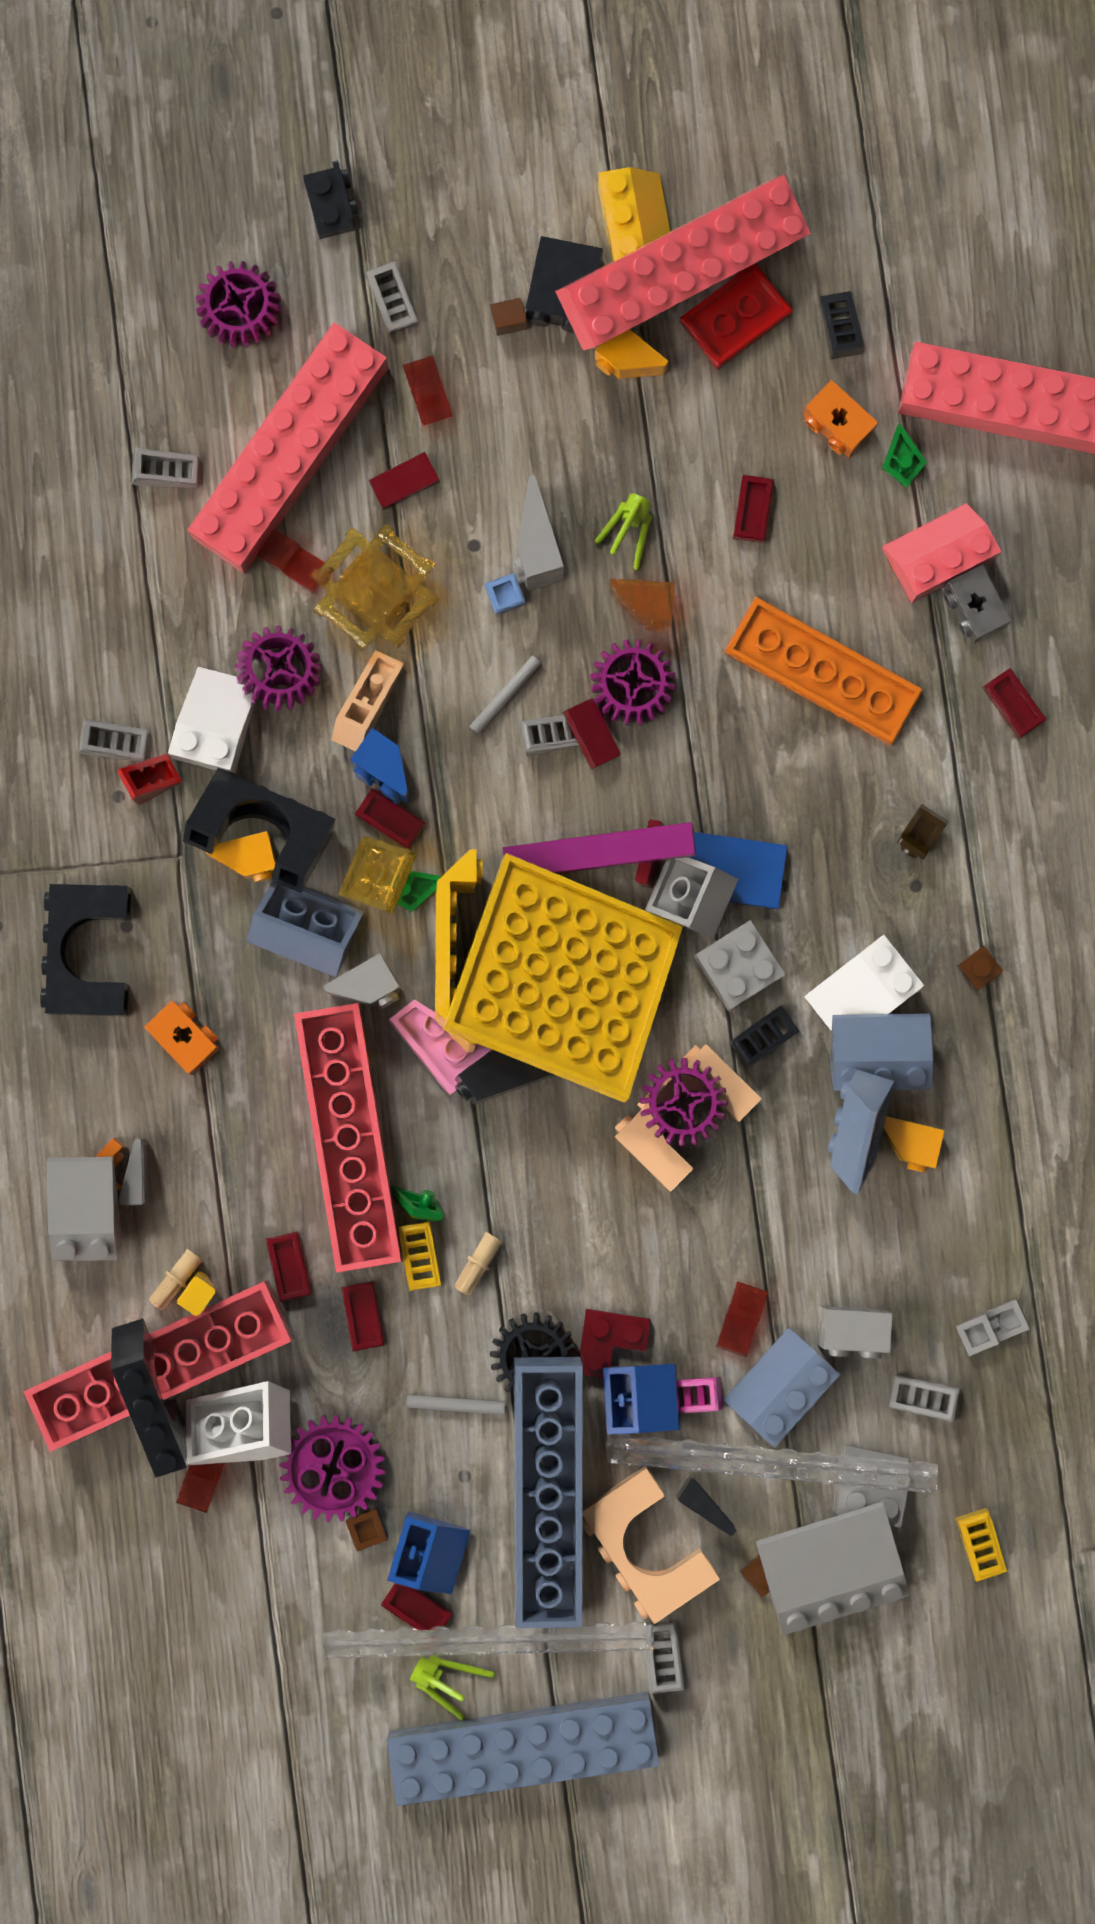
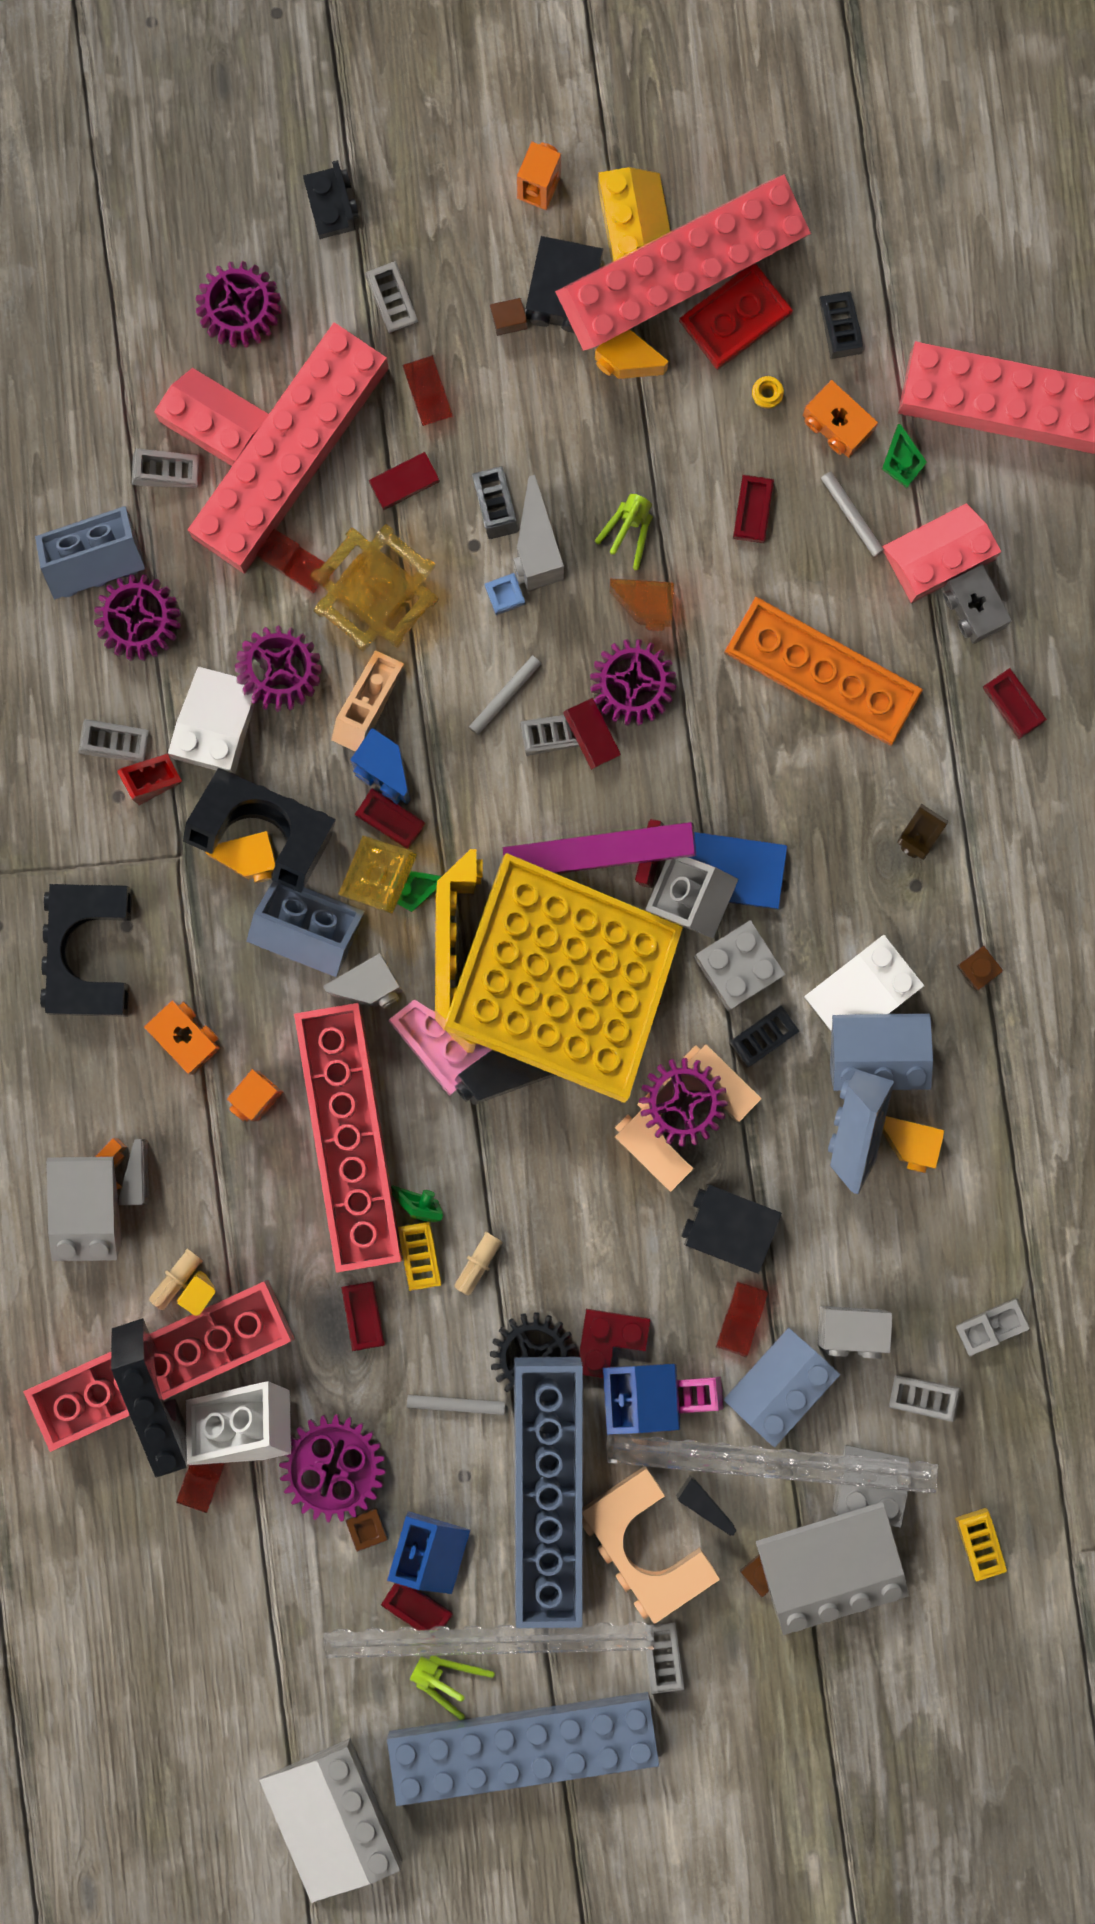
dark red tile [265,1231,312,1302] -> none
none -> sand blue slope [35,506,145,600]
none -> magenta gear [94,574,181,661]
none -> coral slope [154,368,269,466]
none -> orange brick [227,1069,283,1122]
none -> slope [259,1738,402,1903]
none -> black slope [472,466,519,539]
none -> orange brick [517,141,561,210]
none -> black brick [681,1184,782,1274]
none -> yellow plate [752,376,784,409]
none -> light grey bar [821,471,884,557]

